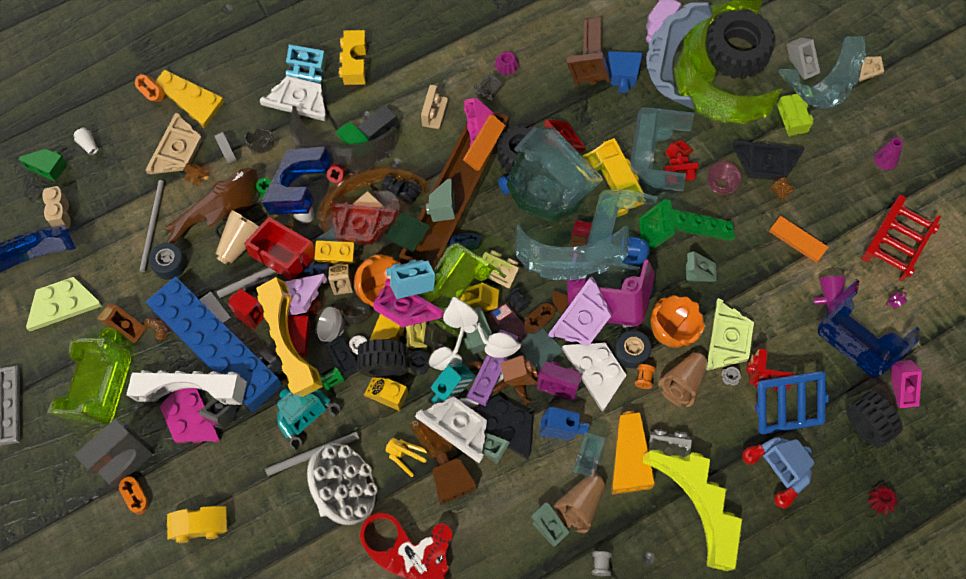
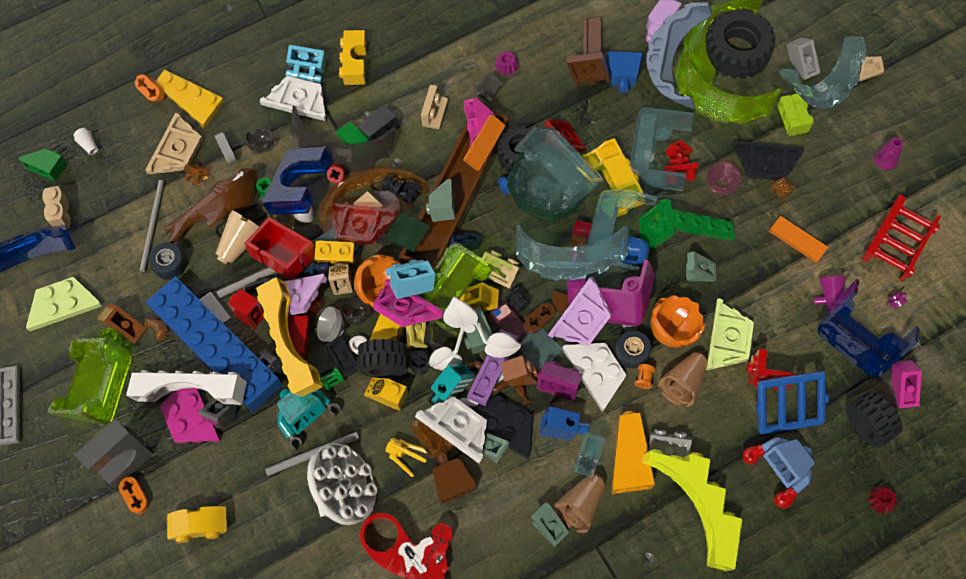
light grey bush [592,551,612,576] -> none
light grey plate [721,367,741,386] -> none

